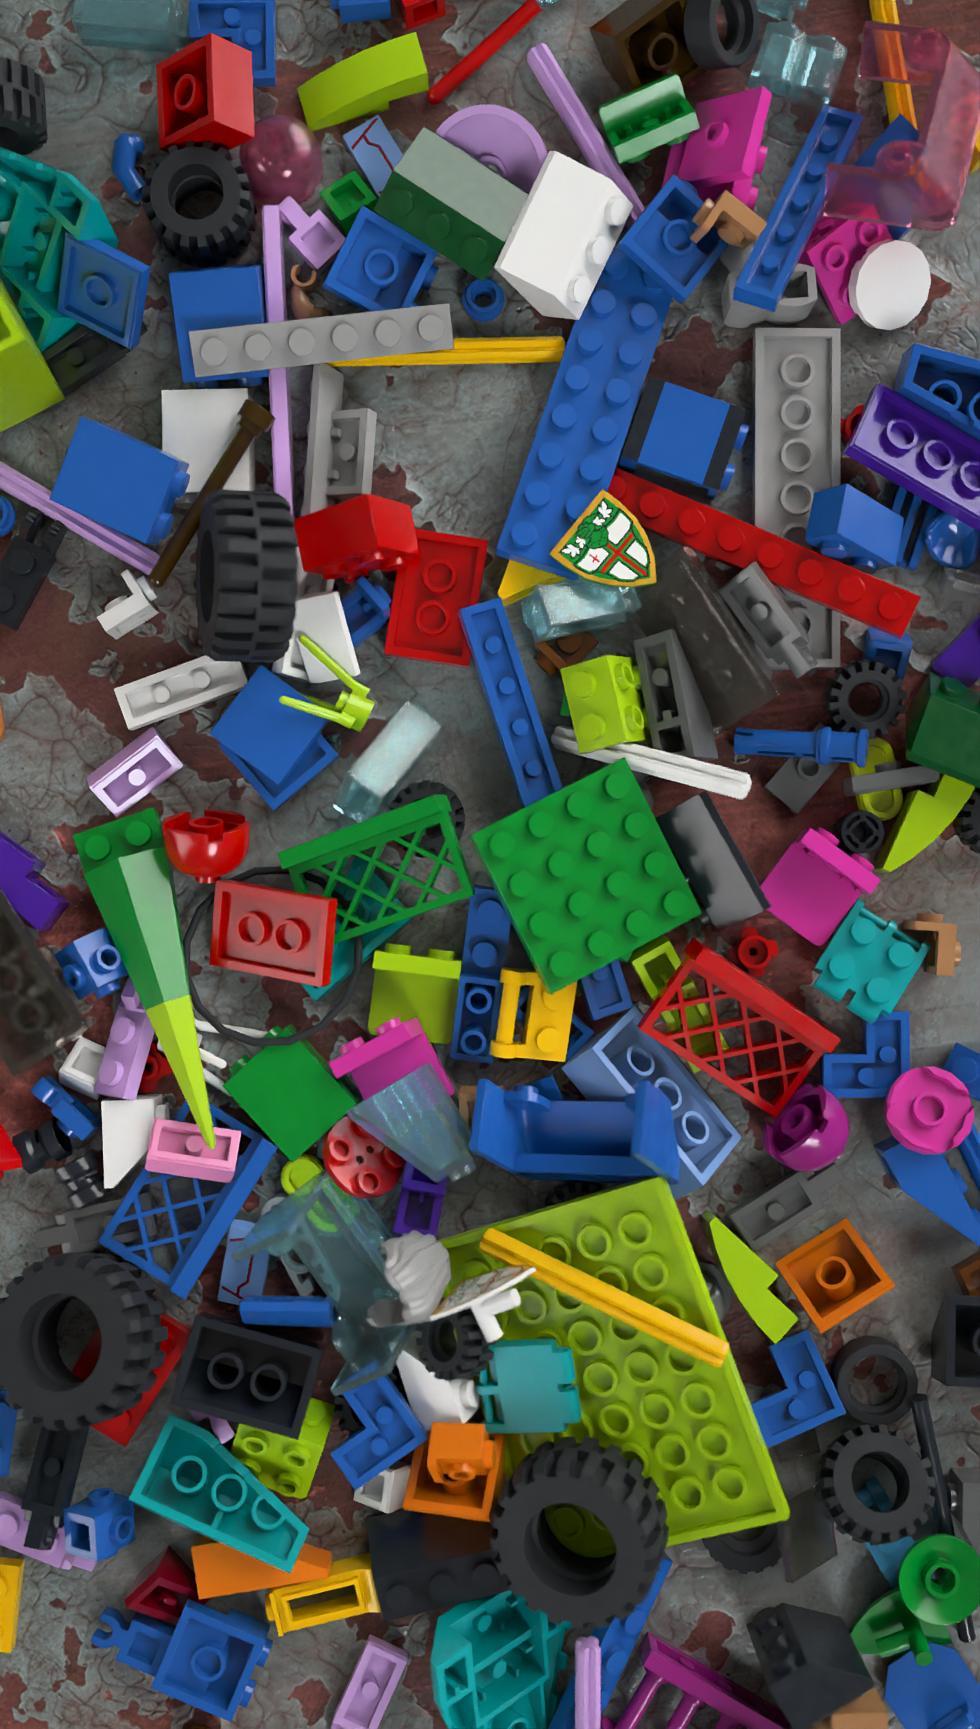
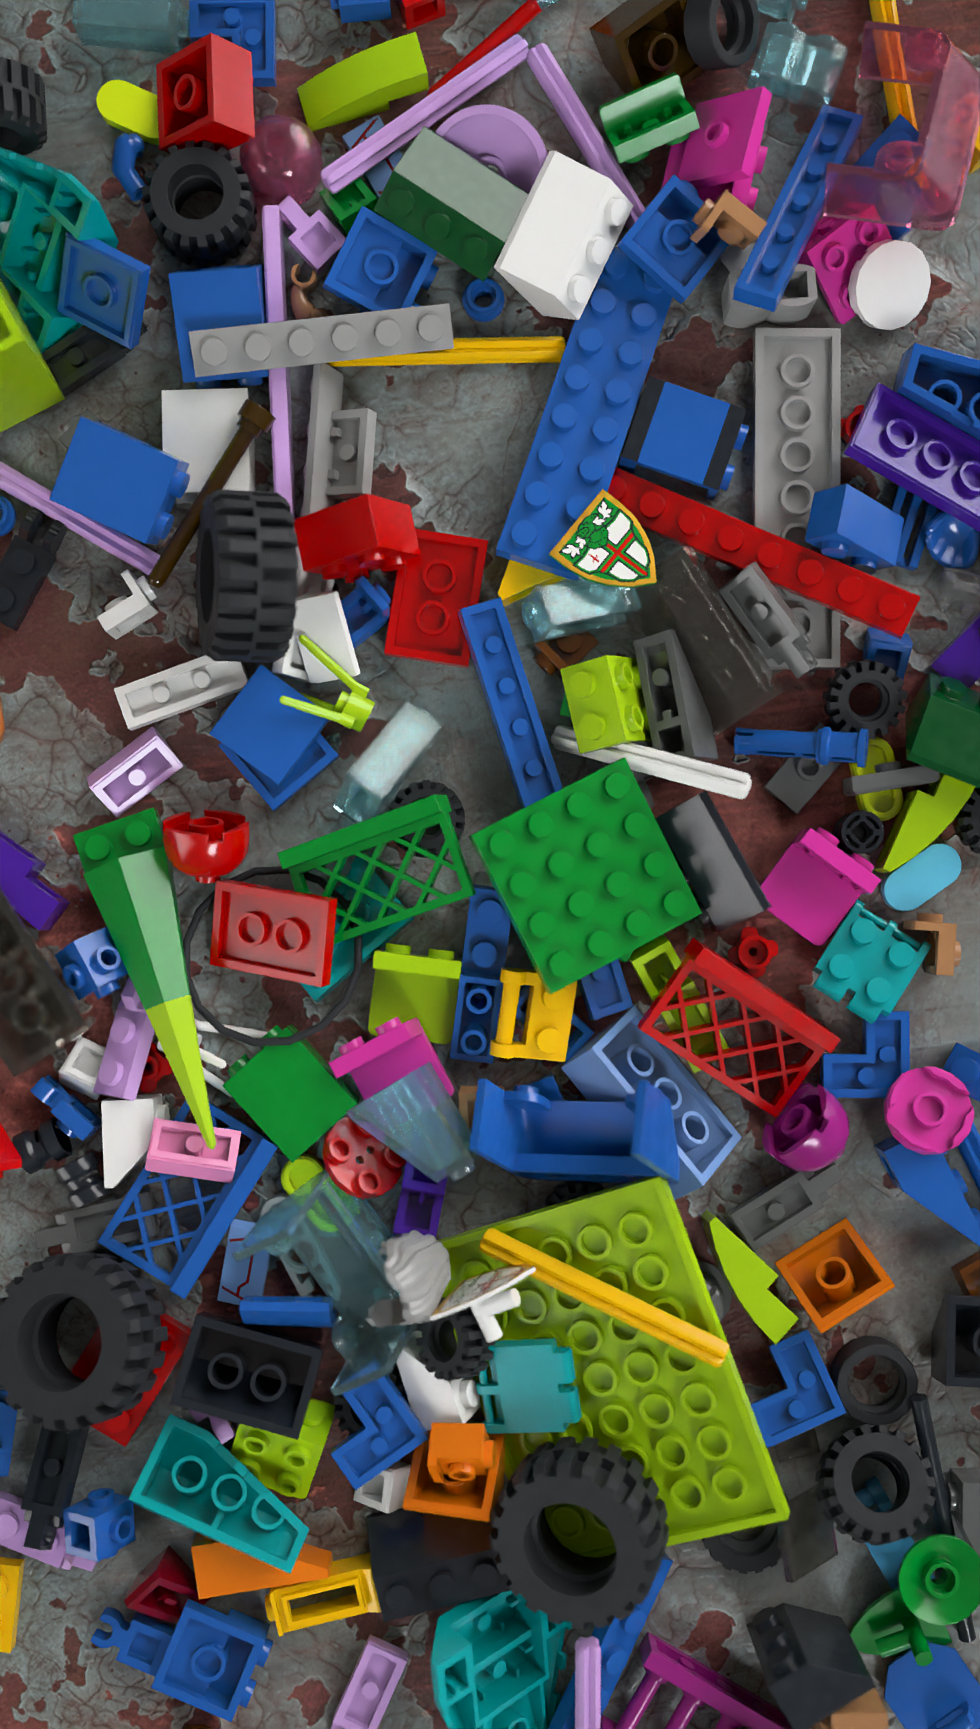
none -> neon yellow tile [96,80,159,145]
none -> lavender axle [320,34,529,194]
none -> medium azure tile [881,844,961,911]

